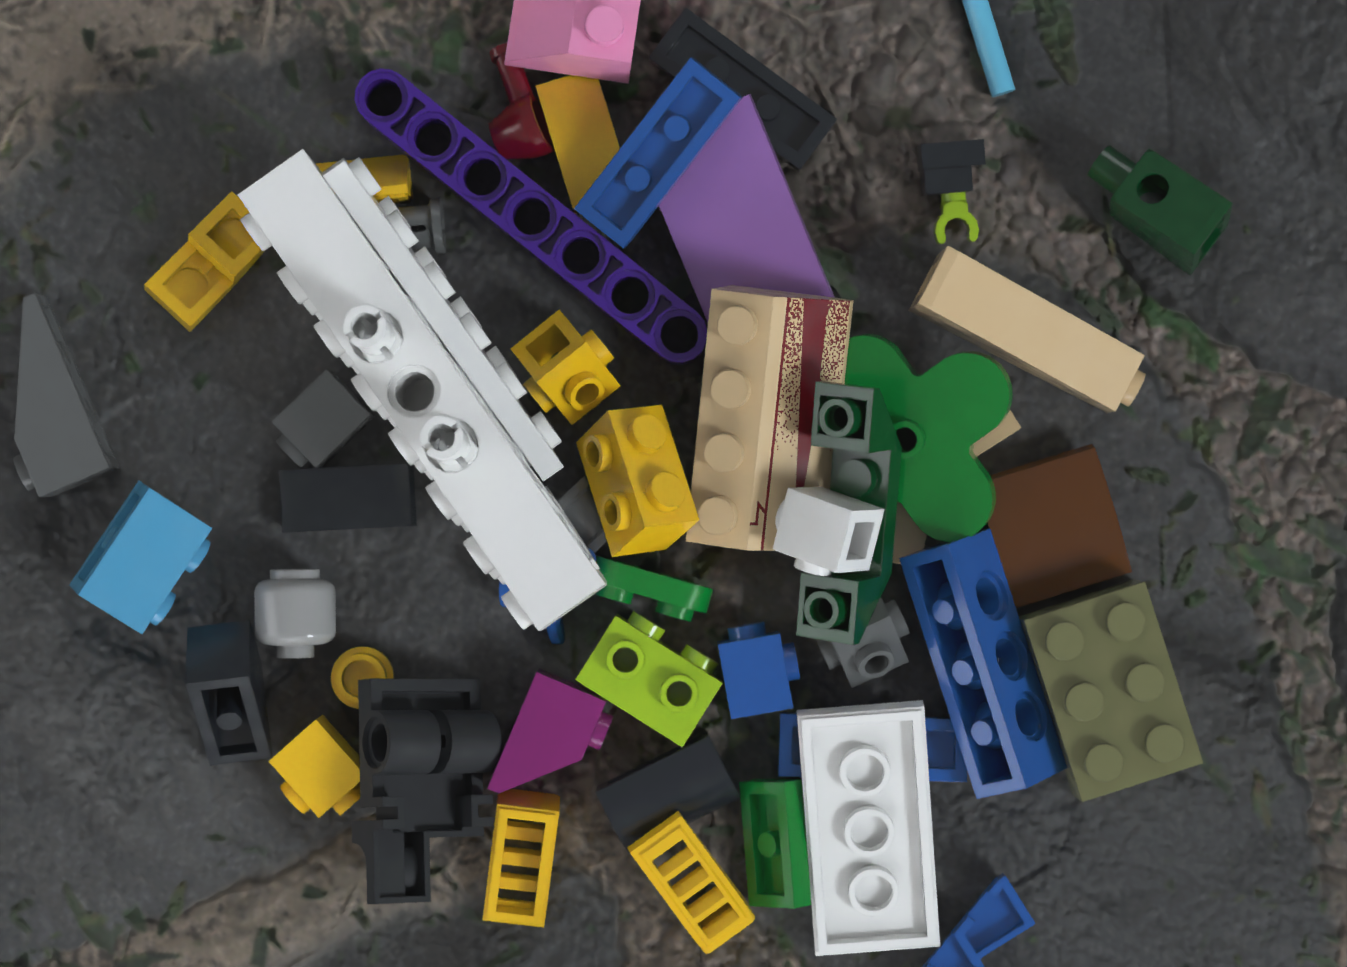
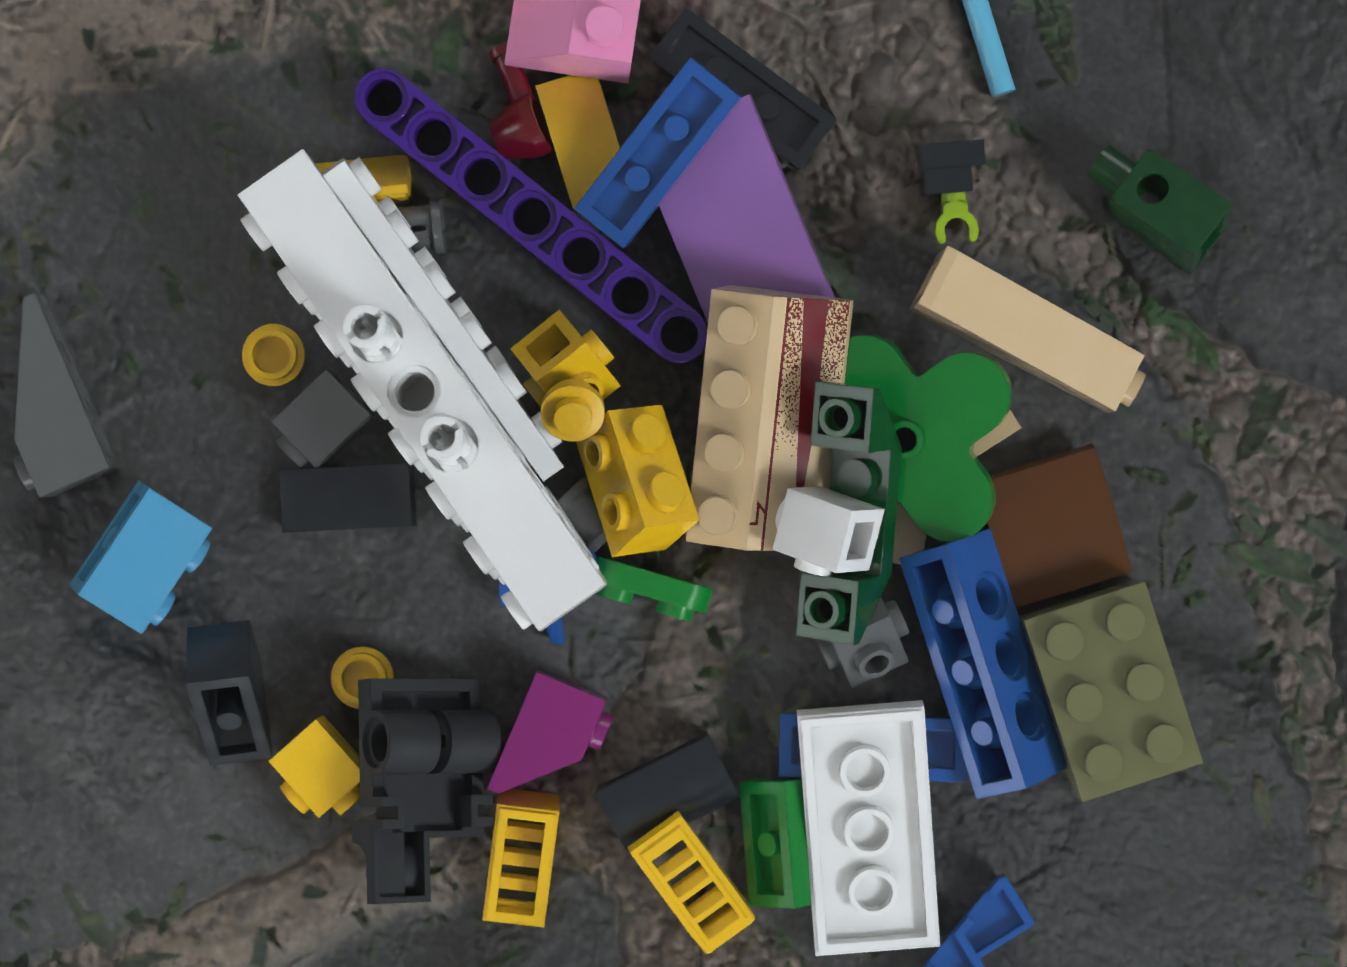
yellow slope [144,191,266,332] -> none
light grey head [254,569,336,658] -> none
lime brick [575,610,723,747] -> none
blue brick [717,622,800,719] -> none
none -> yellow plate [242,324,306,387]
none -> yellow plate [541,379,605,442]

